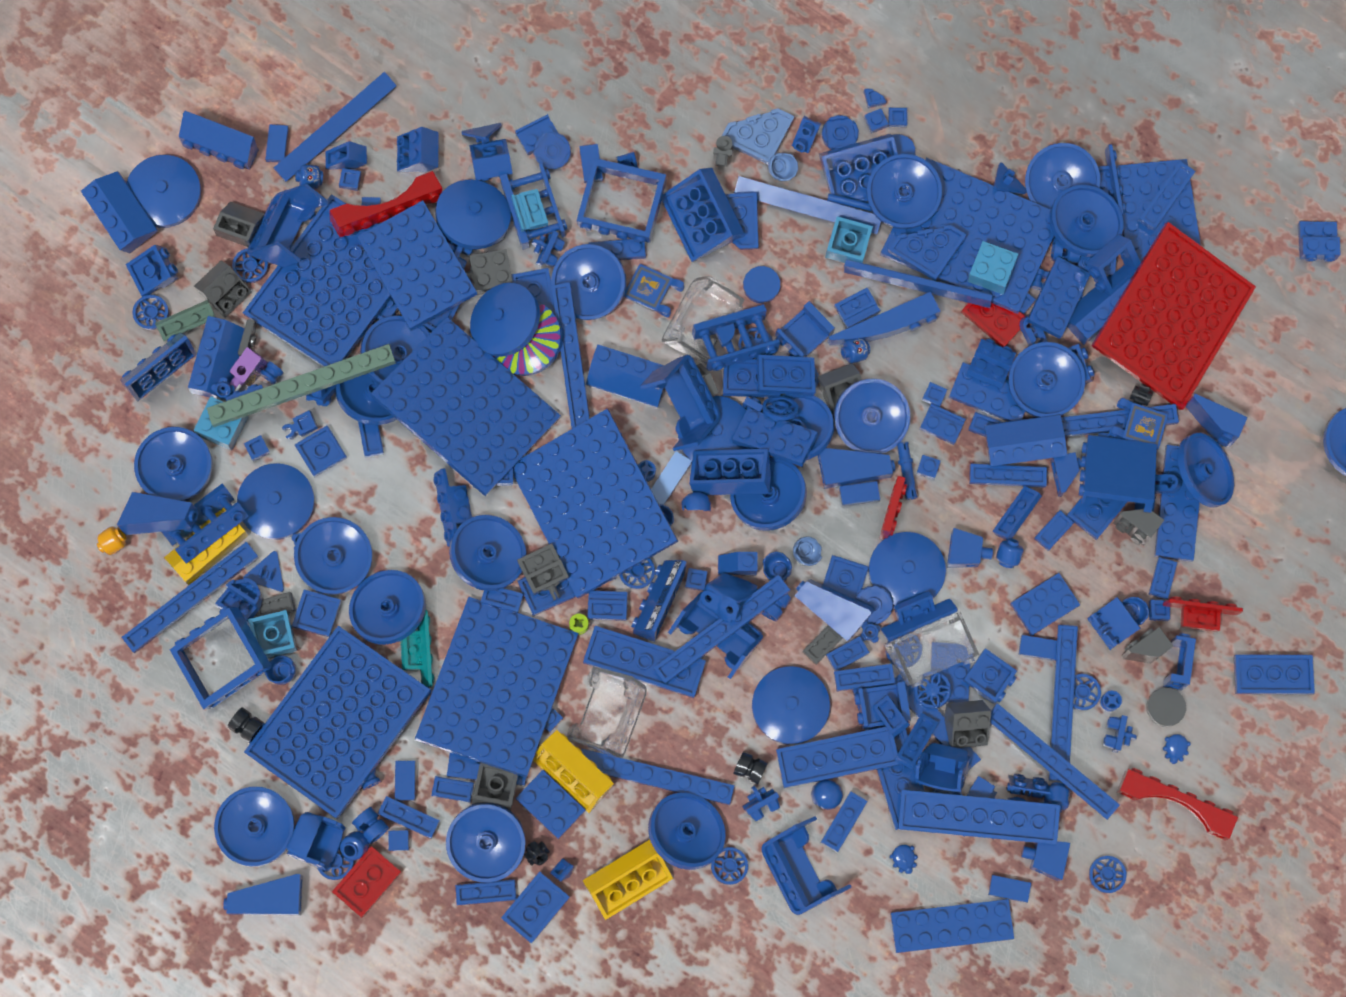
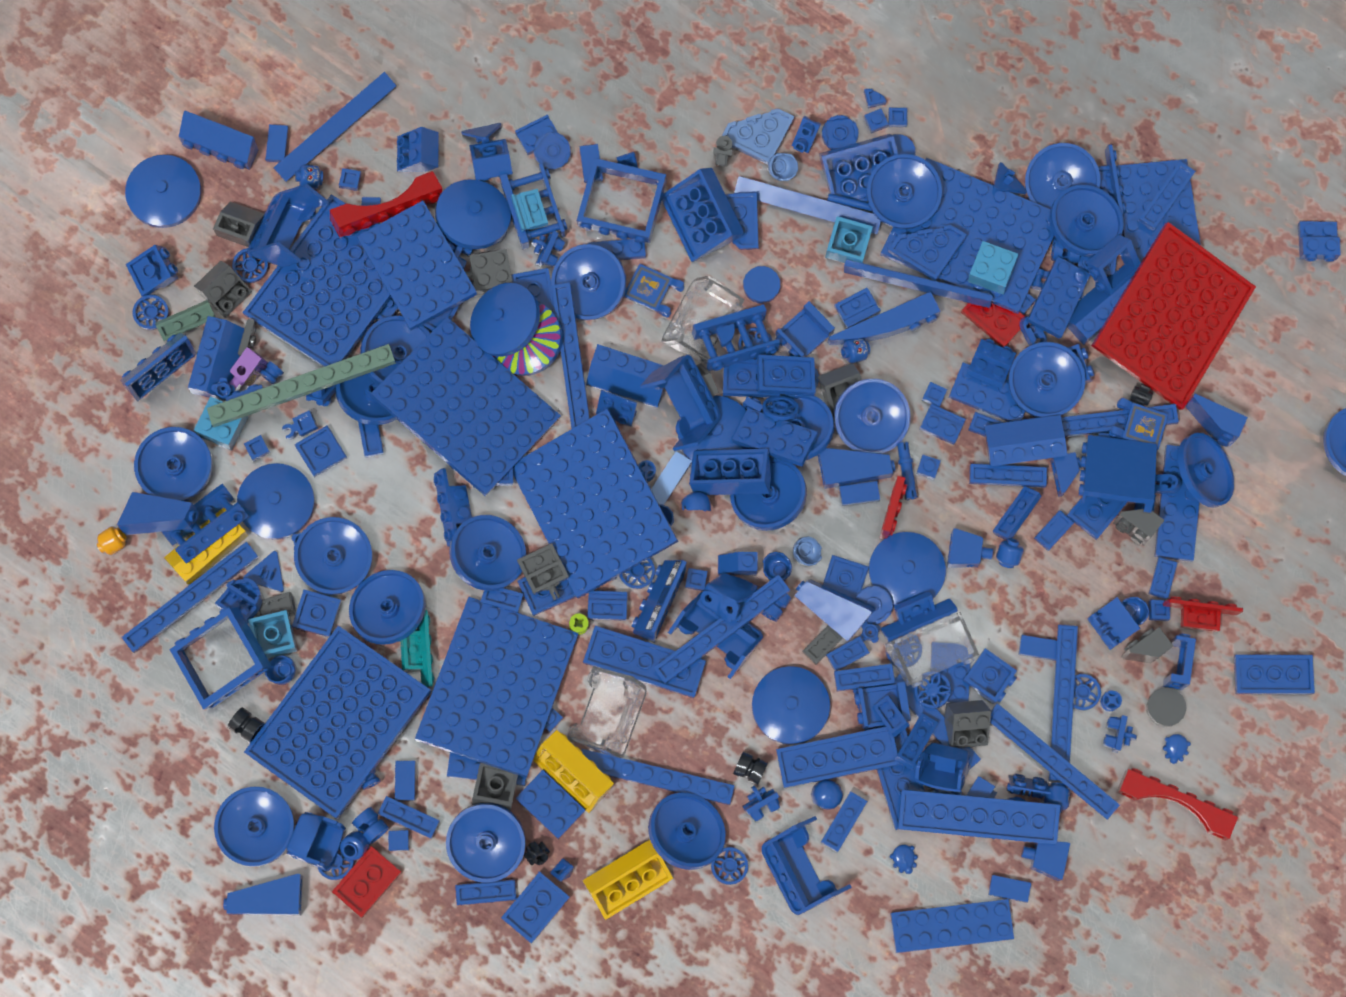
blue slope [81,171,158,253] -> none
blue slope [325,141,367,170] -> none
blue tile [431,776,474,803] -> none
blue plate [1010,573,1080,636] -> none
blue wheel [1089,856,1126,893] -> none
none -> blue hinge [596,390,637,427]

